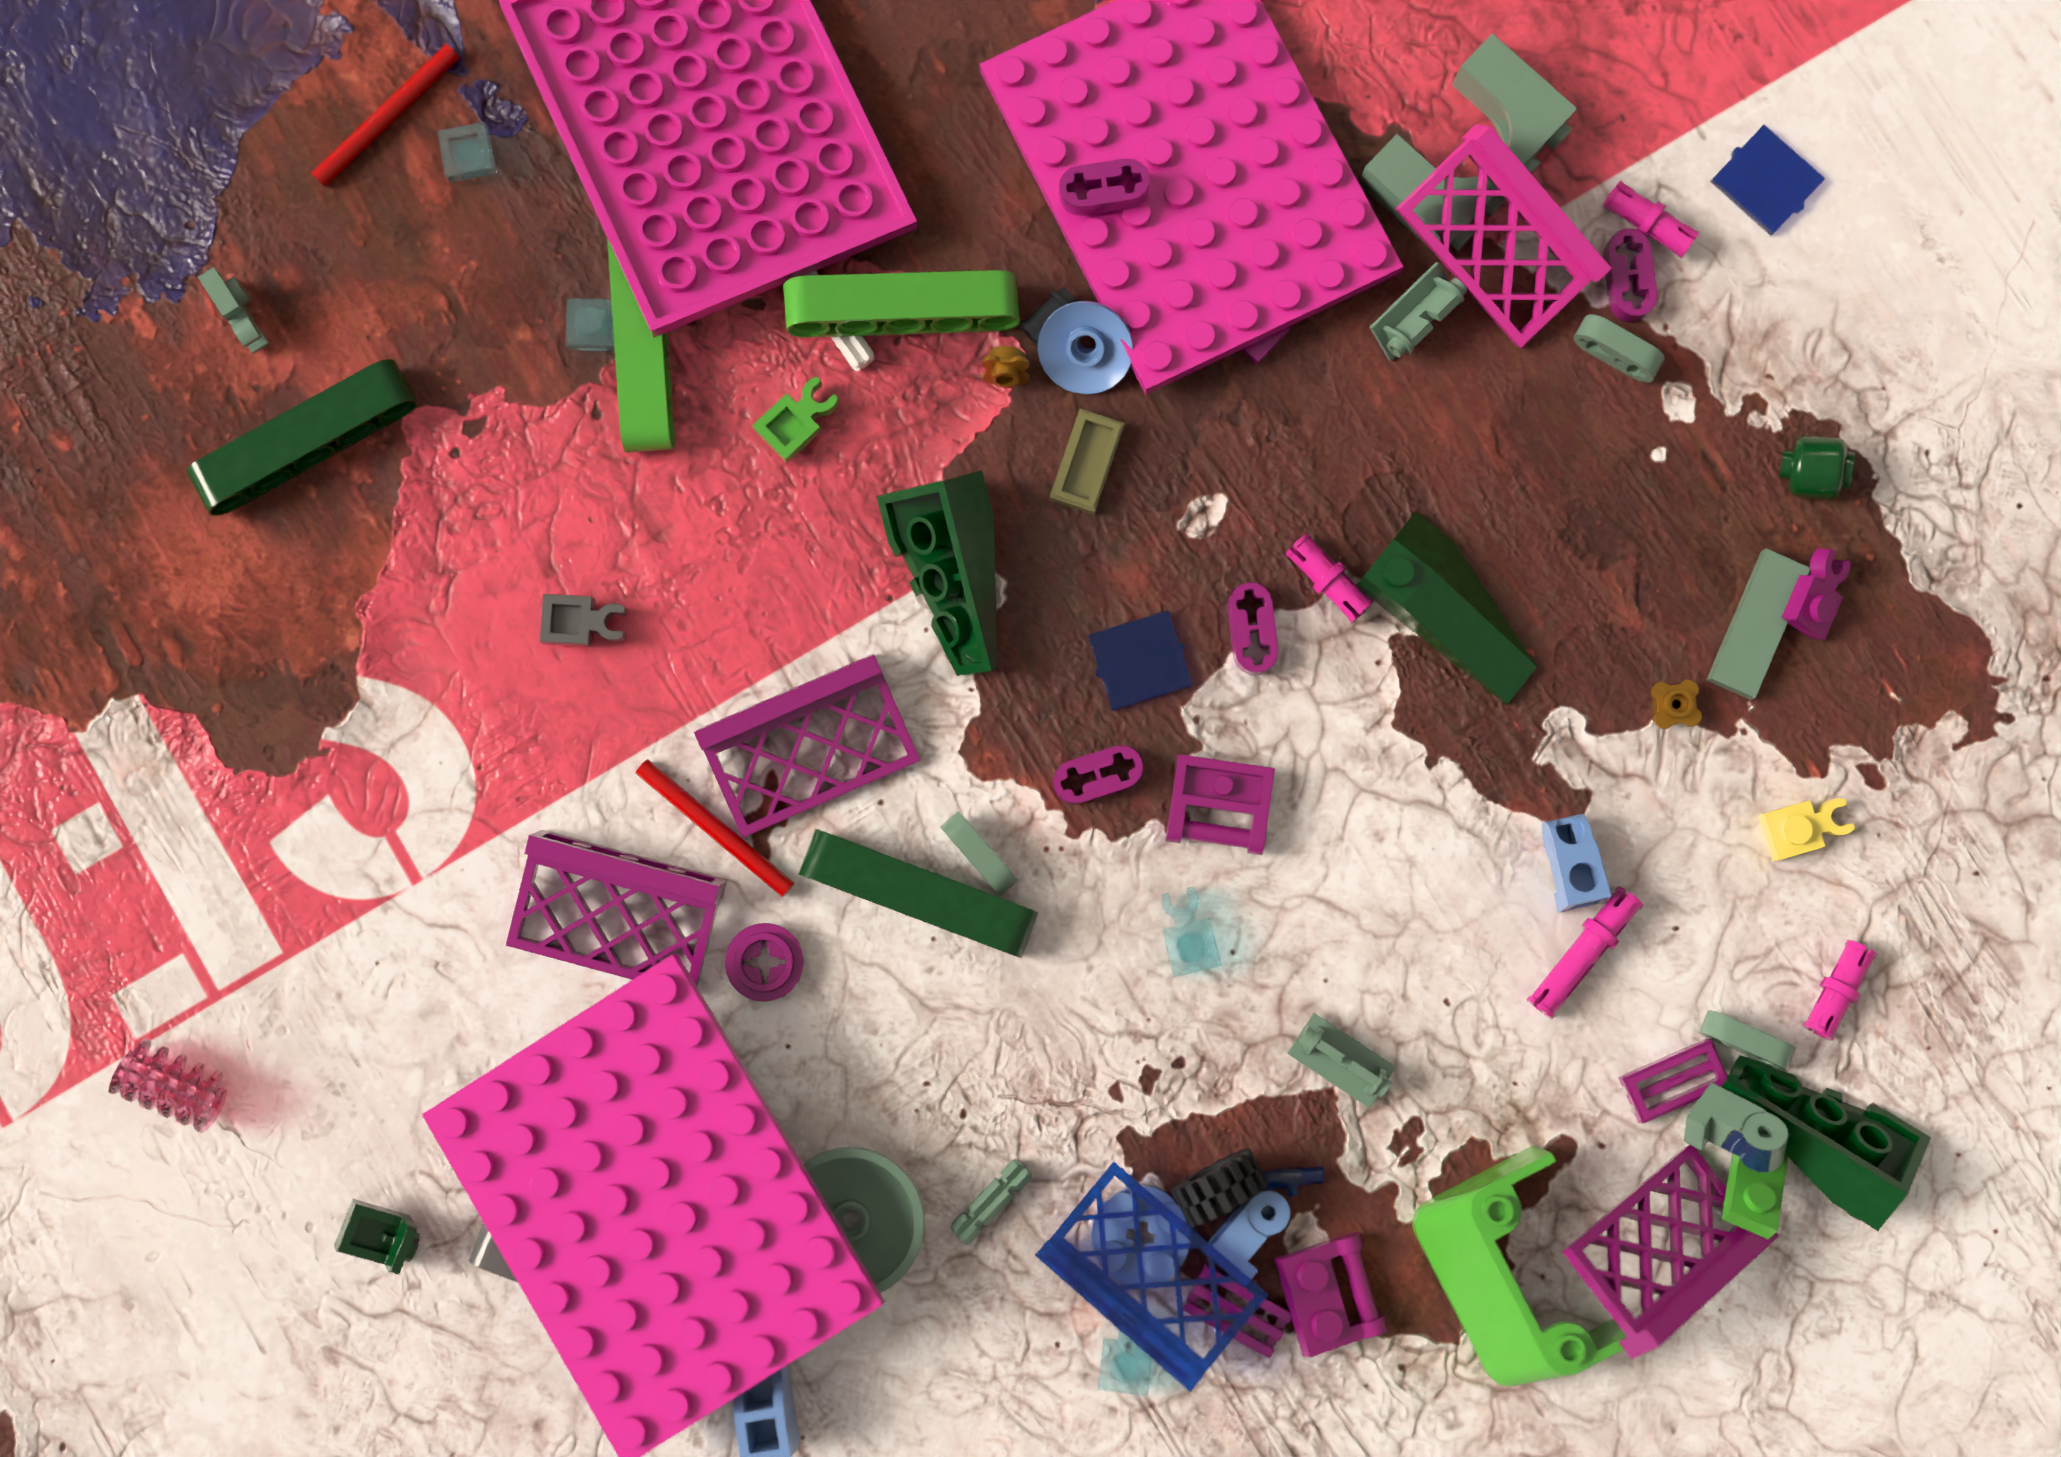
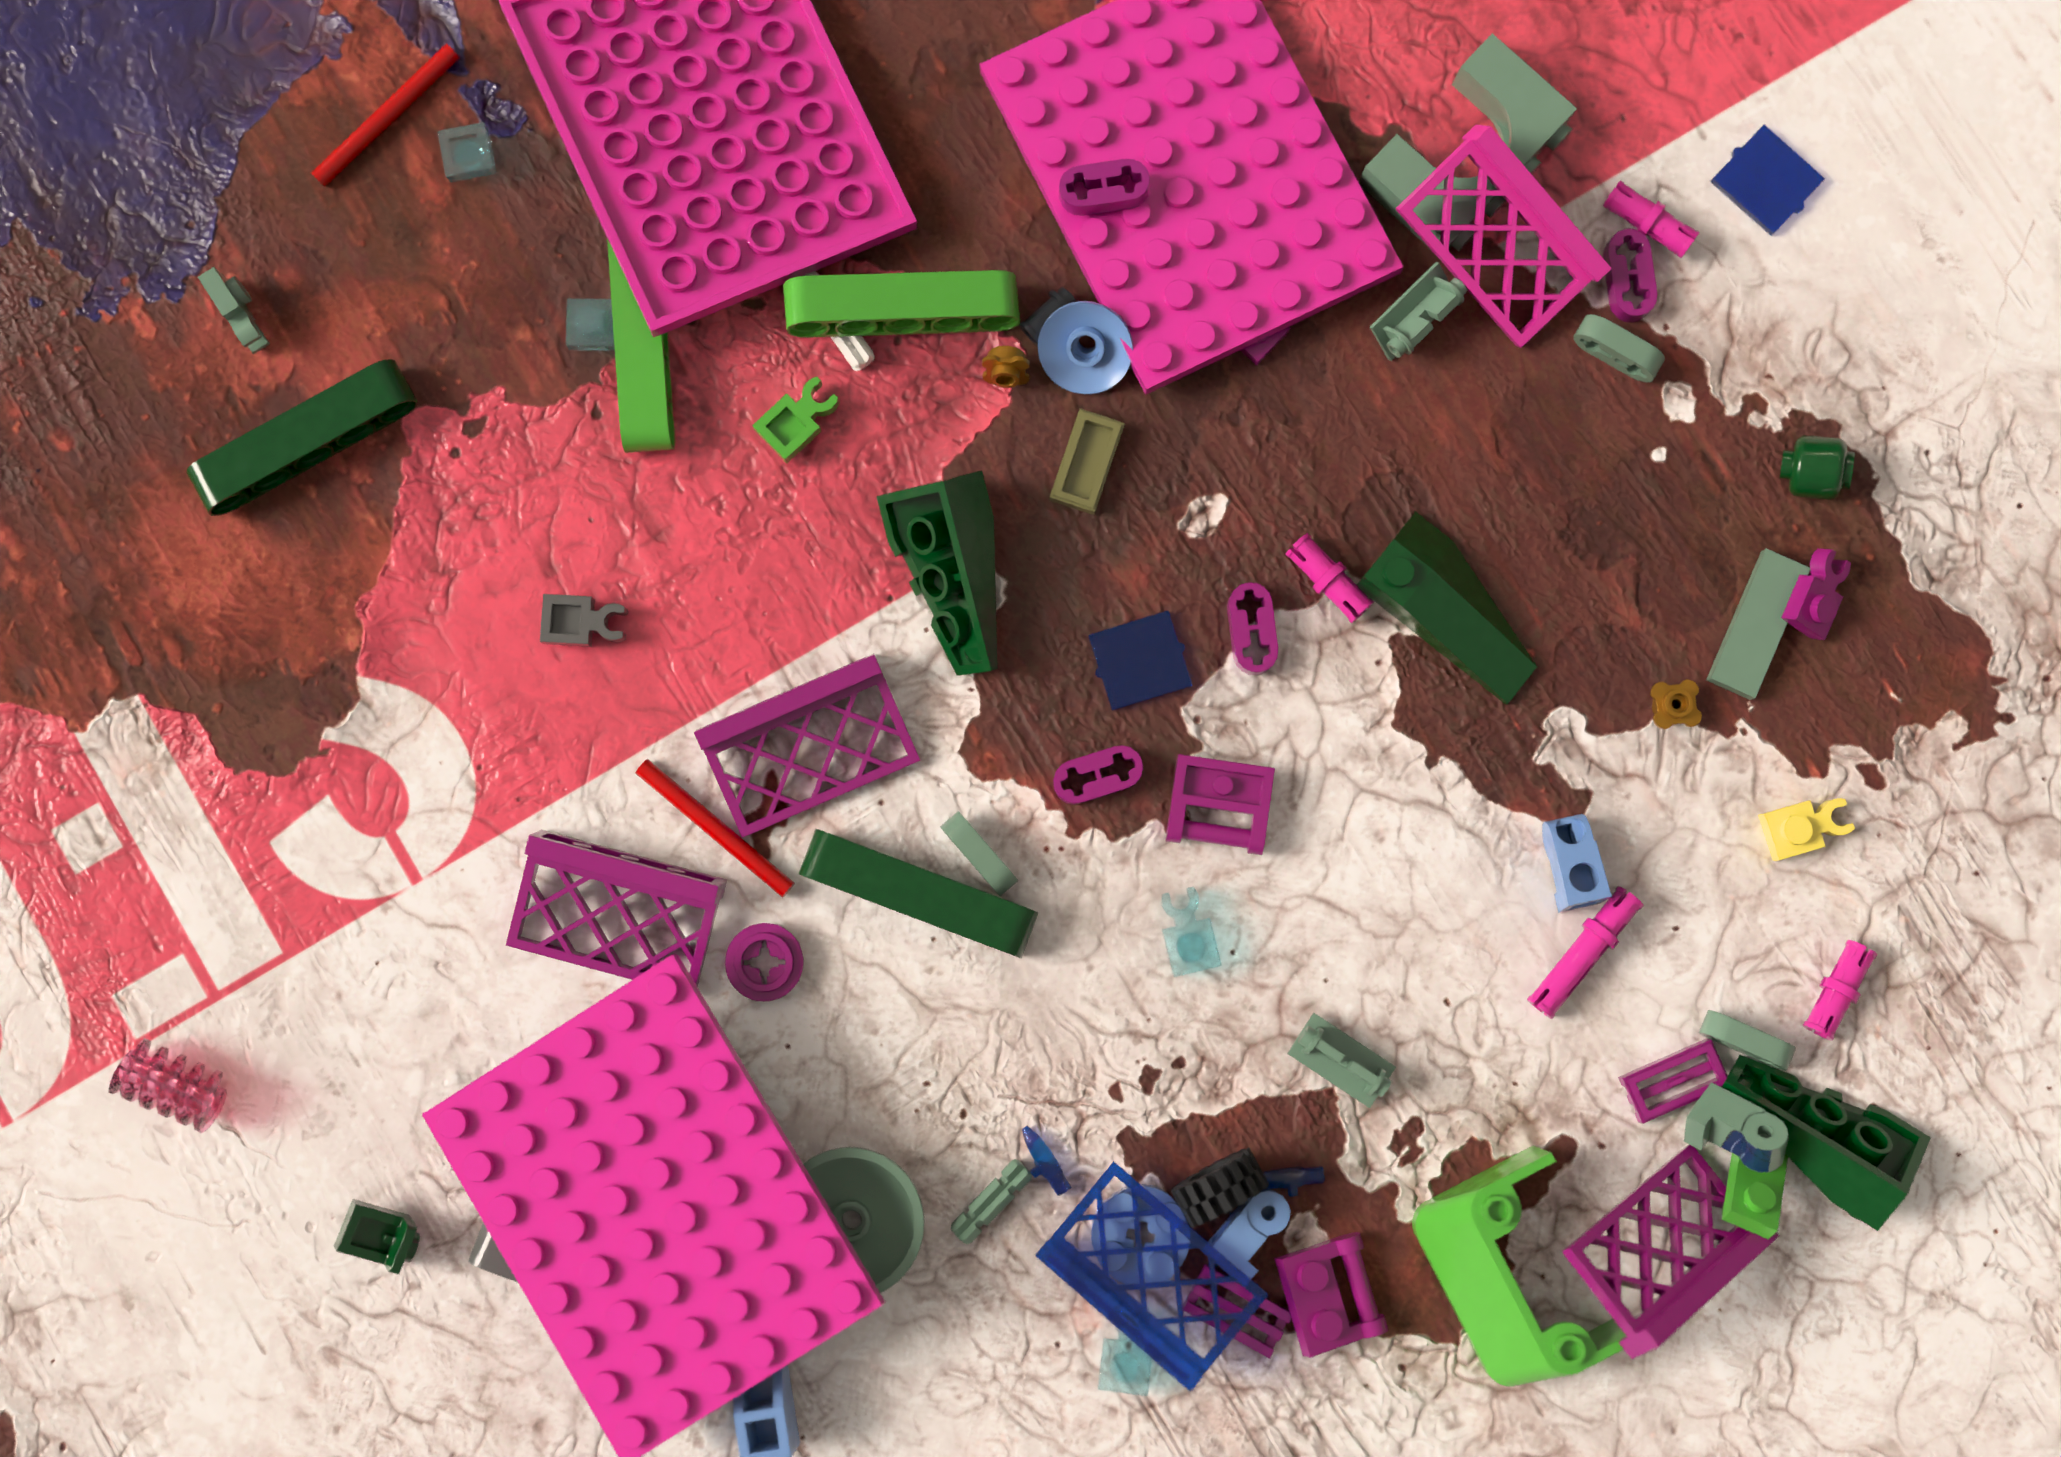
none -> clear blue helmet [1022,1126,1072,1196]

